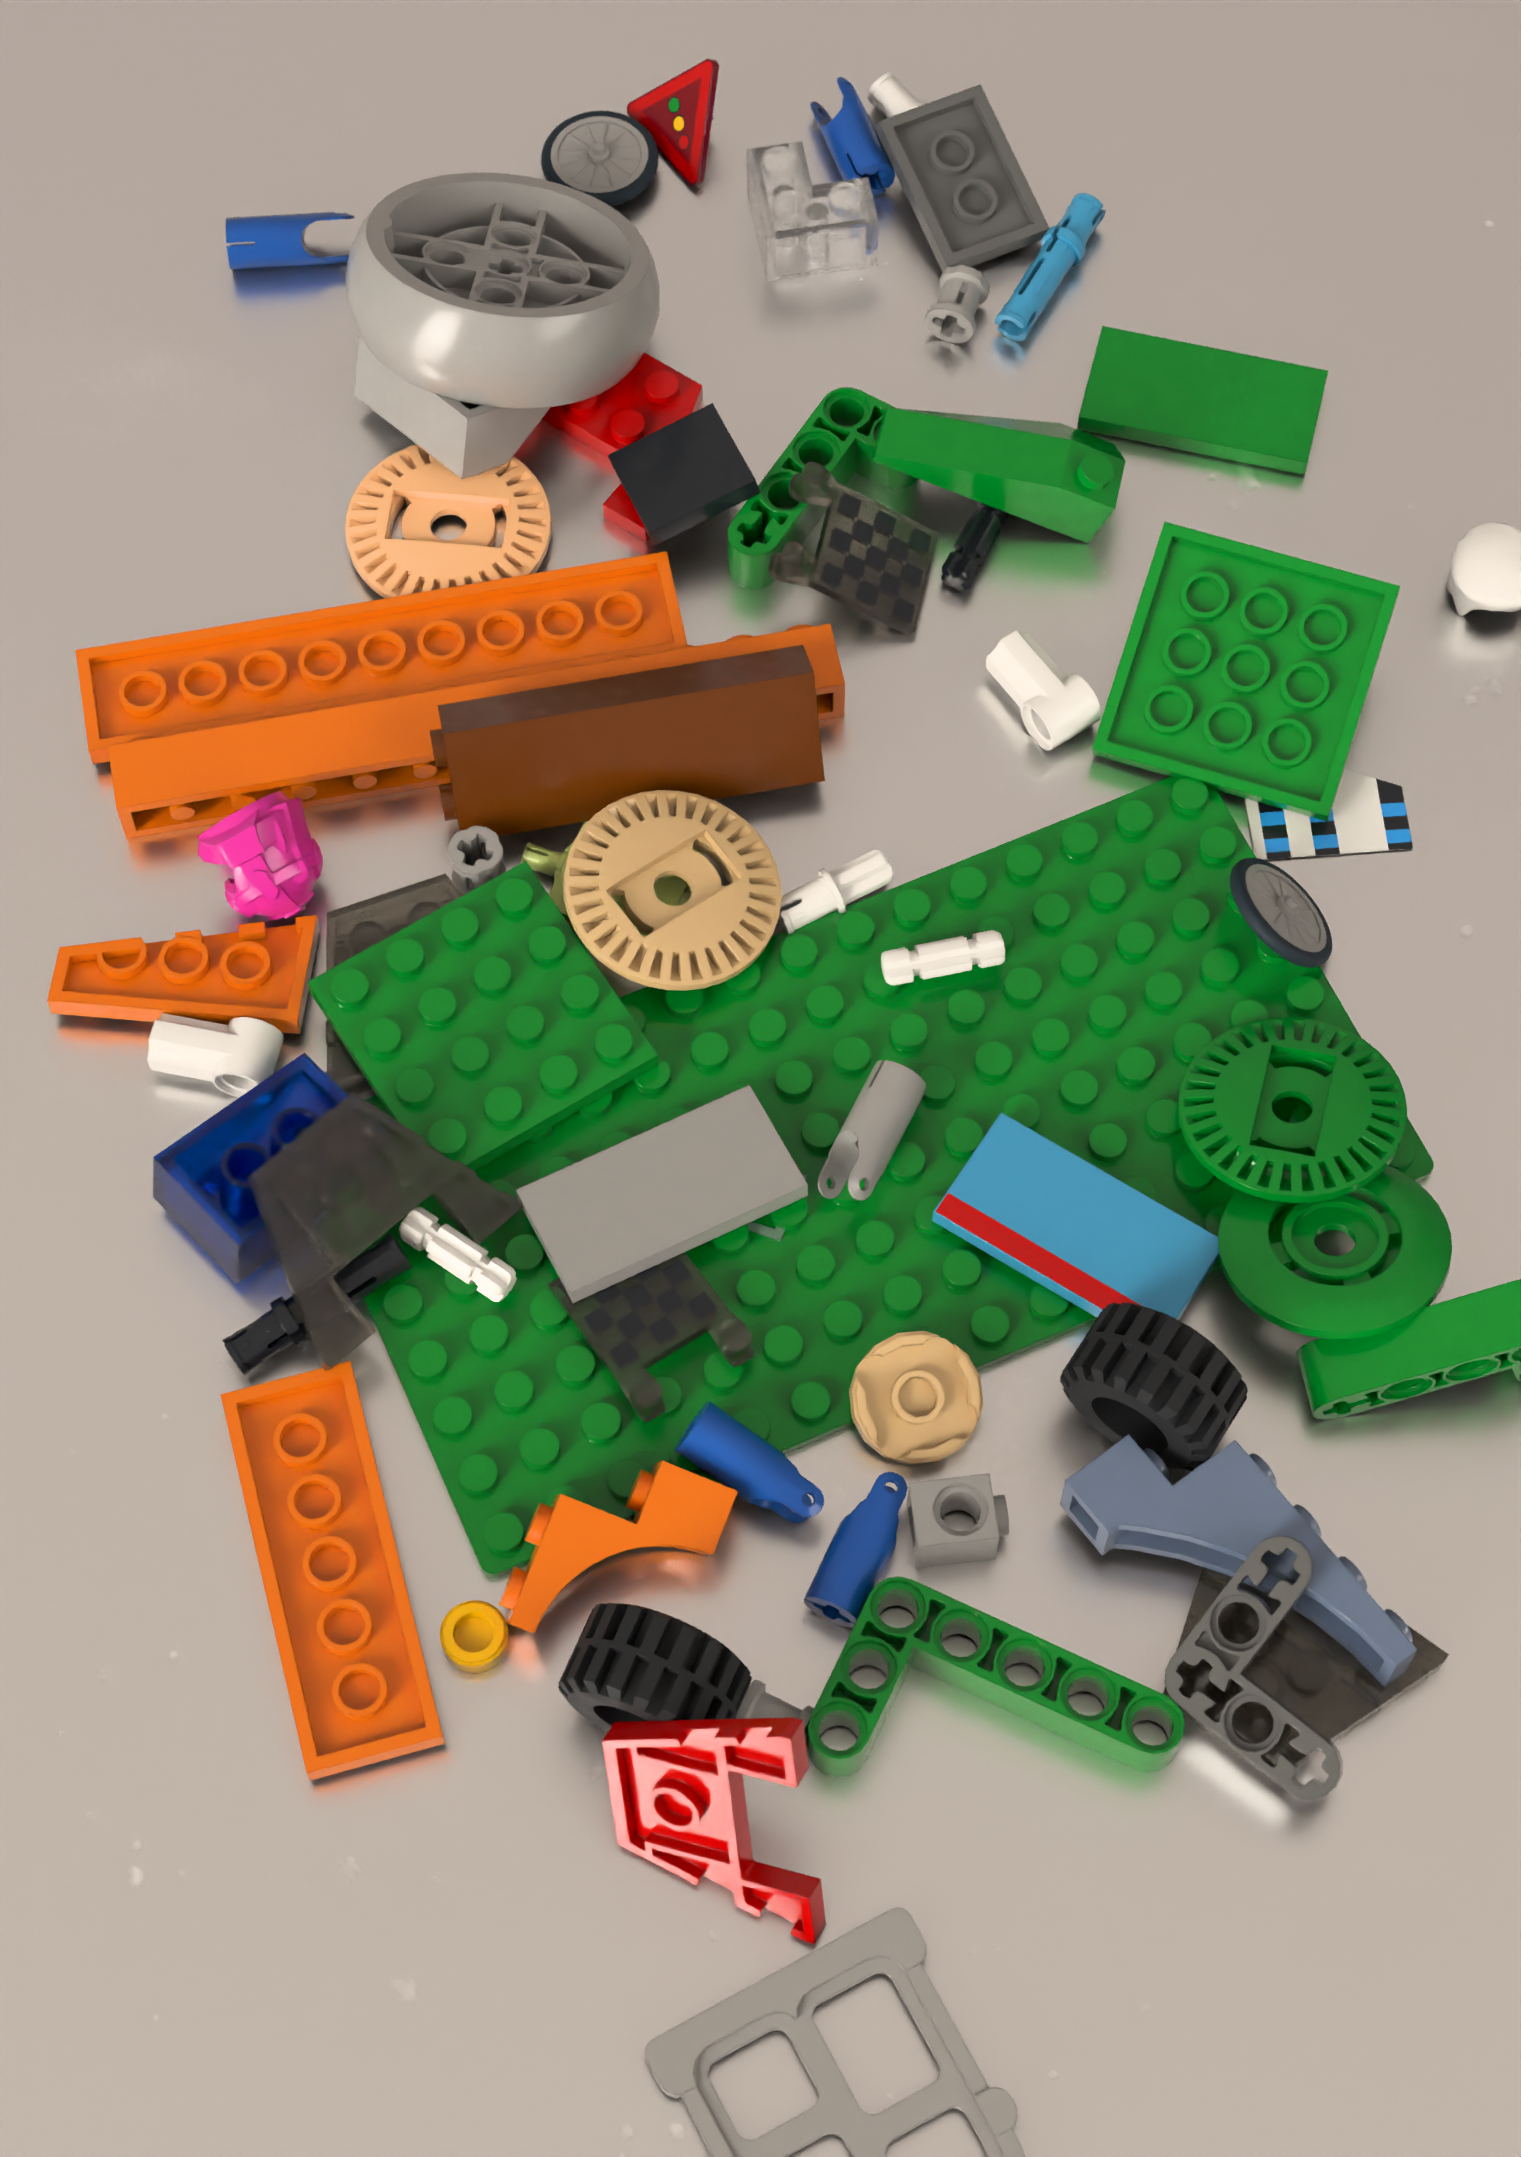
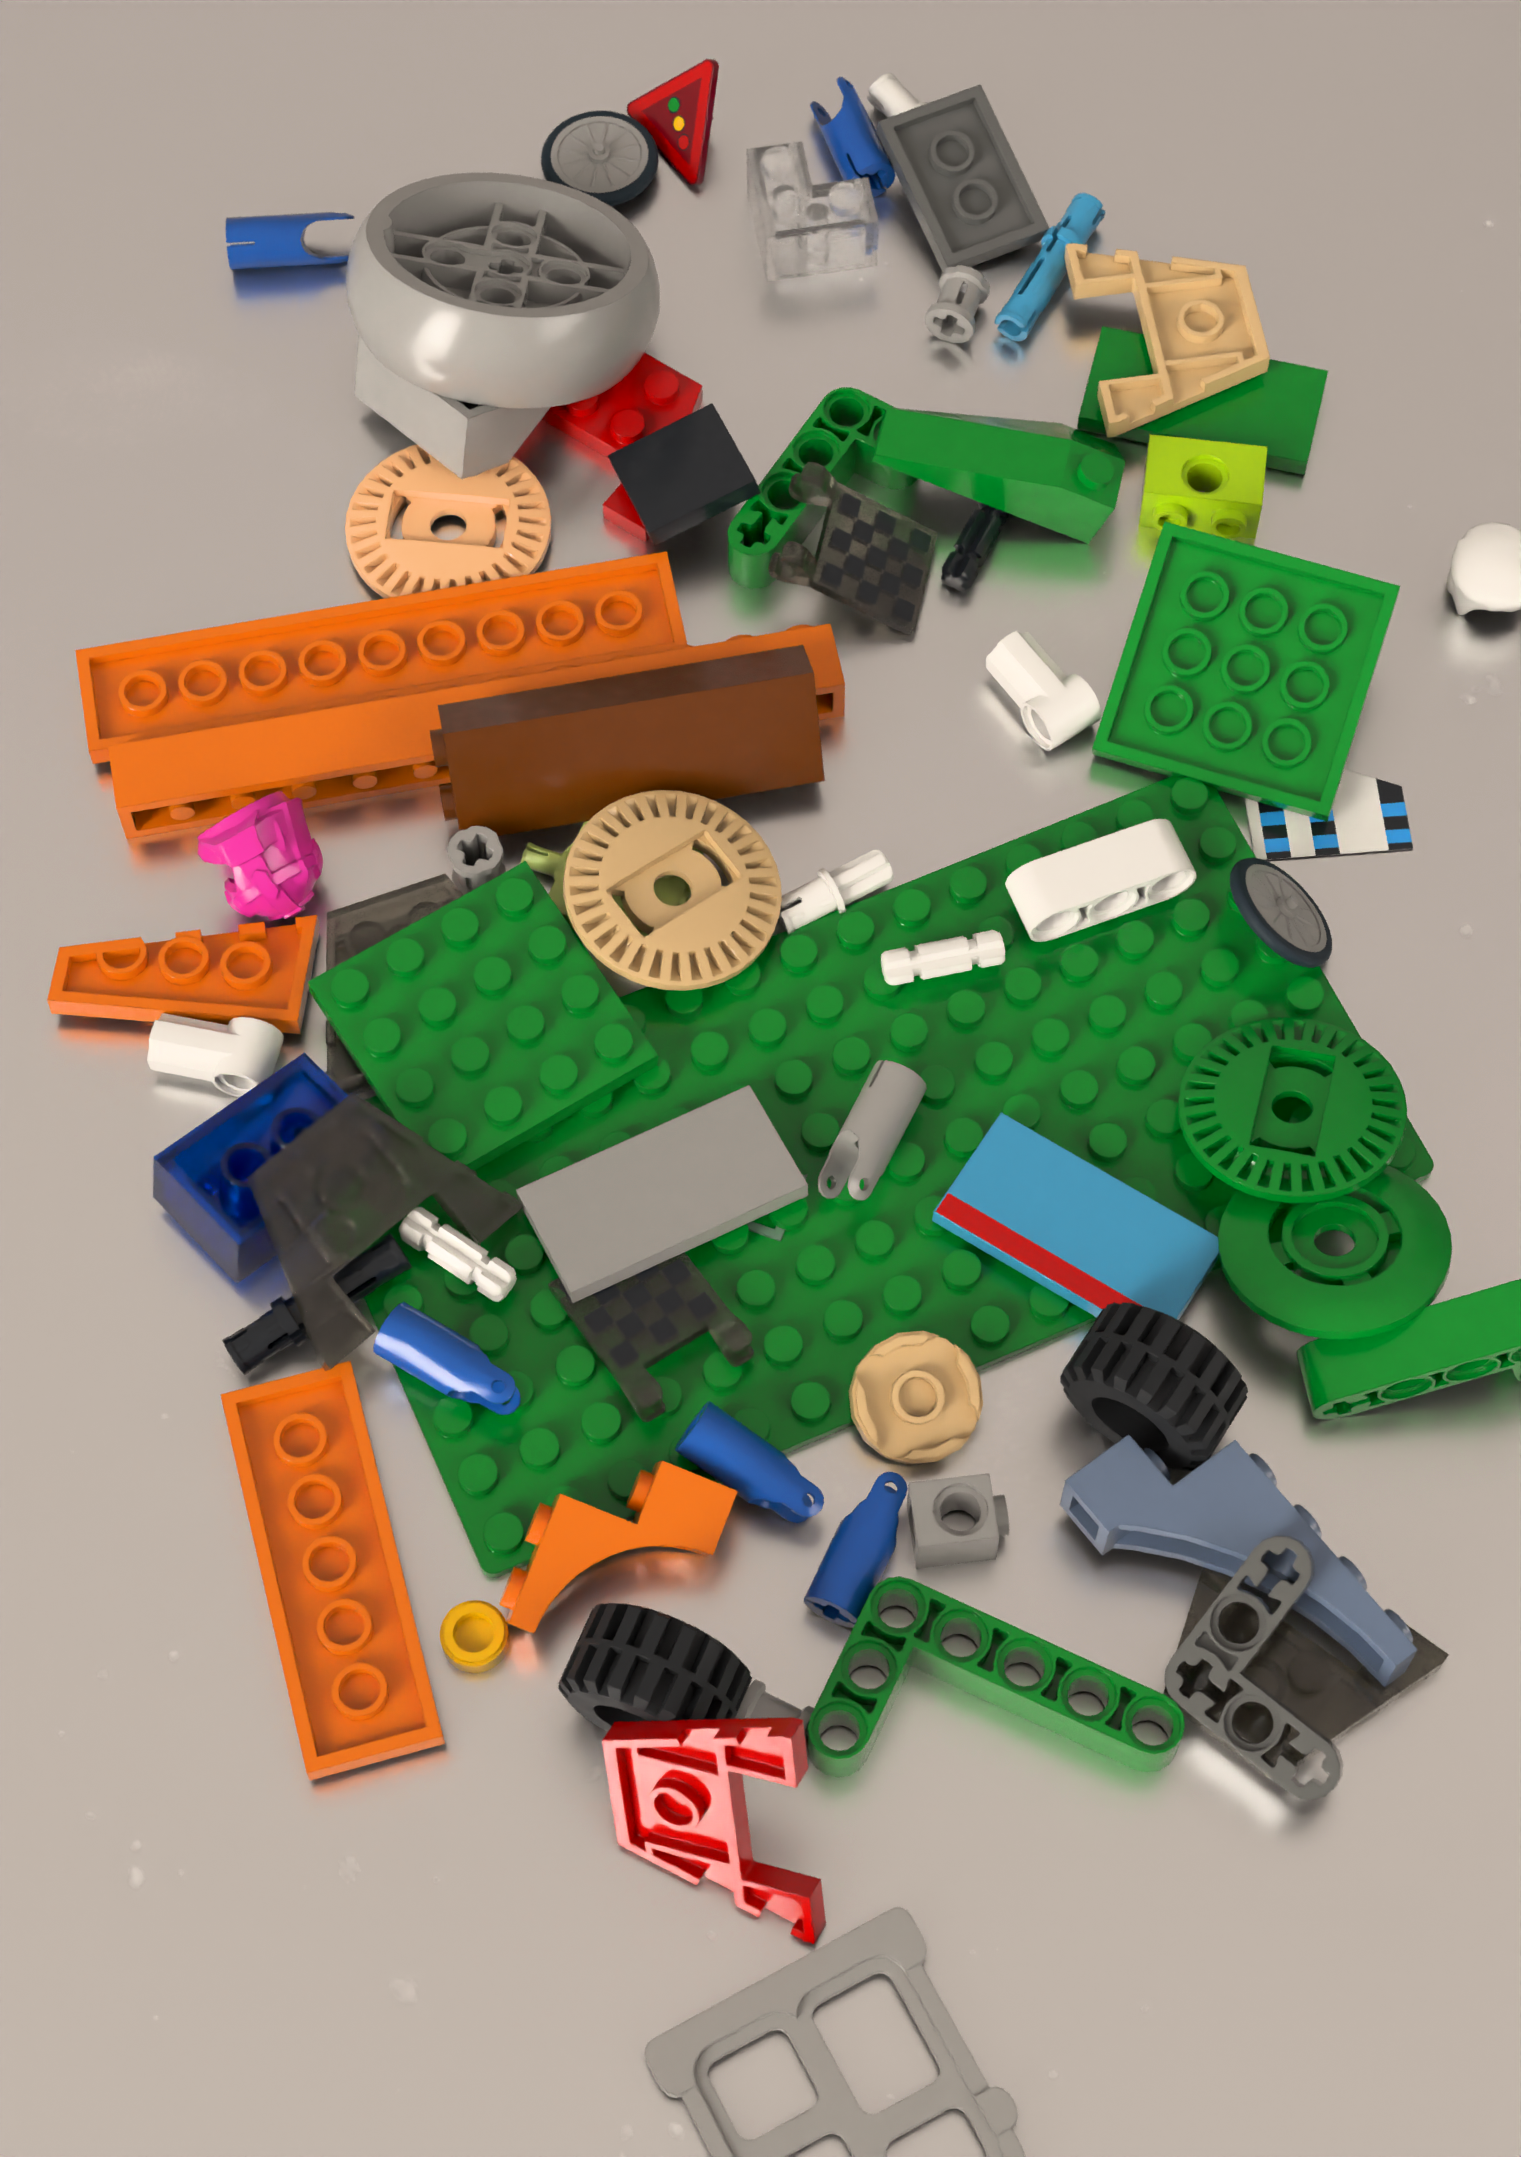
none -> blue piece [373,1302,521,1415]
none -> white beam [1005,819,1197,942]
none -> tan wing [1064,243,1270,438]
none -> lime brick [1139,434,1267,539]

